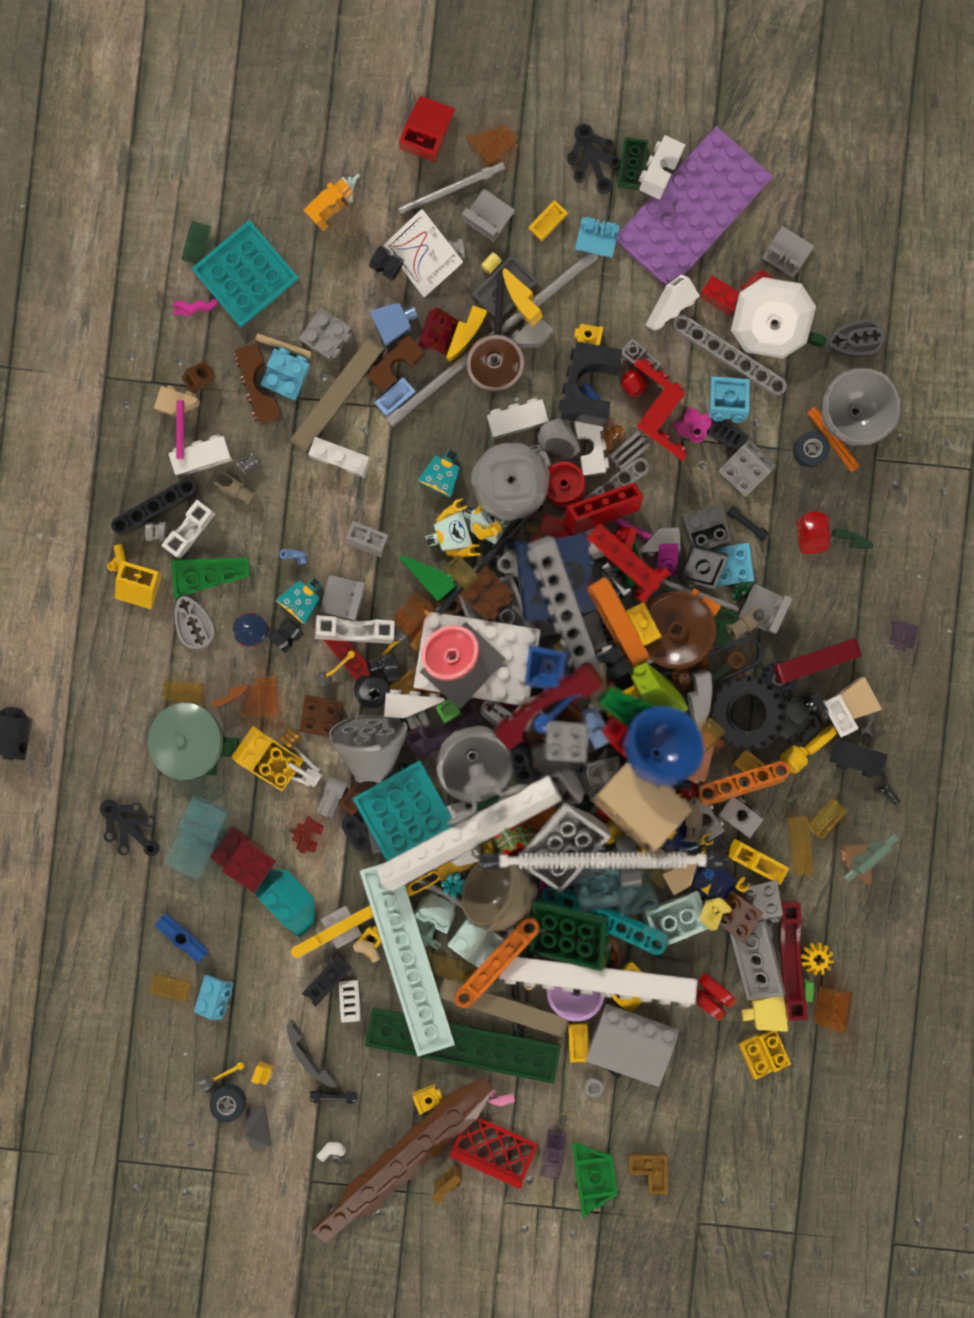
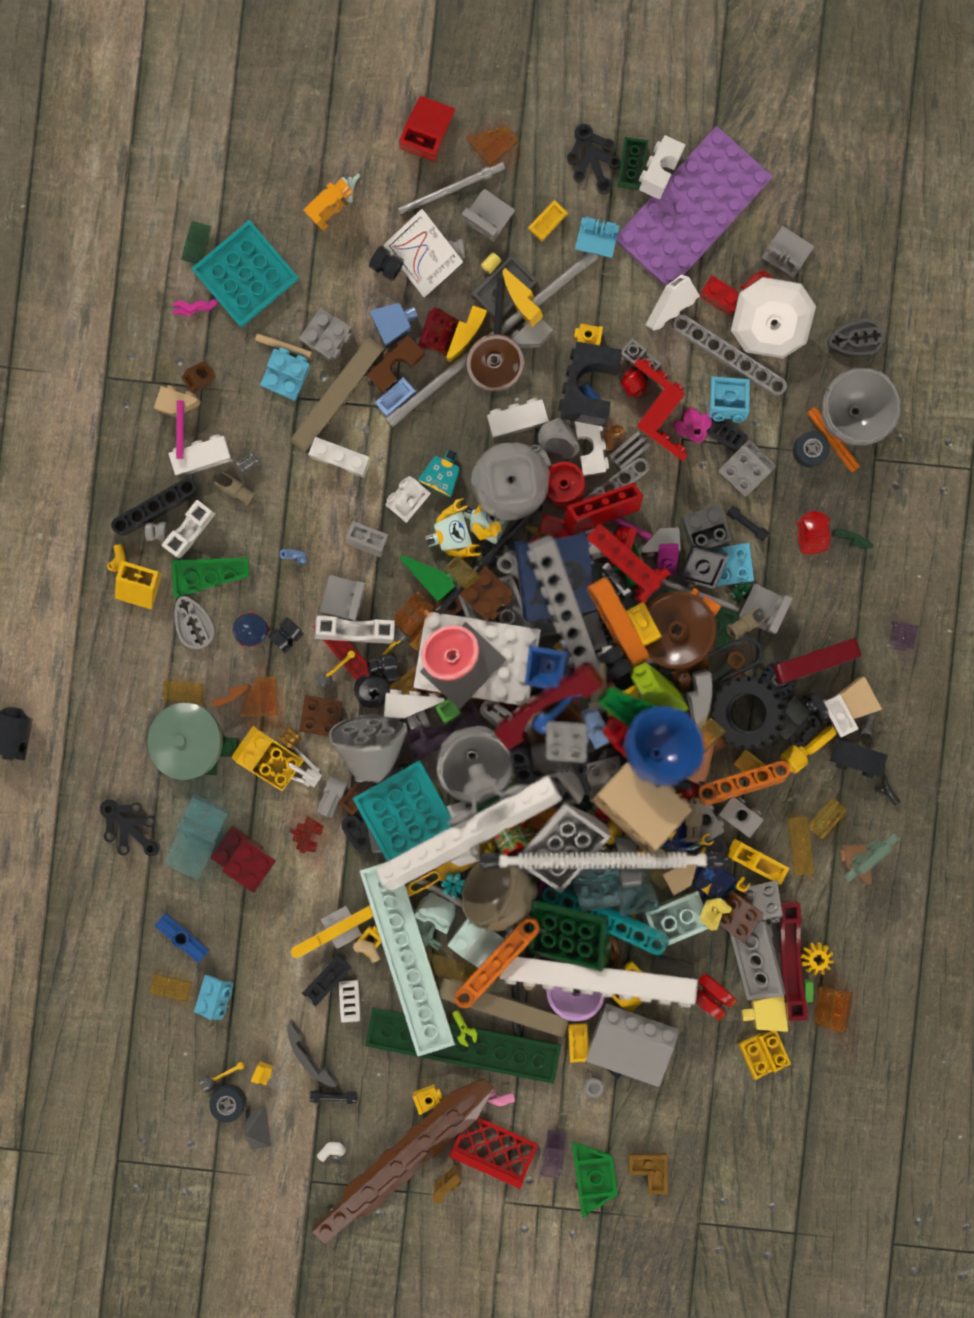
reddish brown arch [234,343,283,426] -> none
teal wedge [255,869,315,937] -> none
teal torso [276,577,322,625] -> none
dark green tile [807,332,827,347] -> none
none -> white bracket [385,476,431,523]
none -> lime bar [452,1010,477,1047]

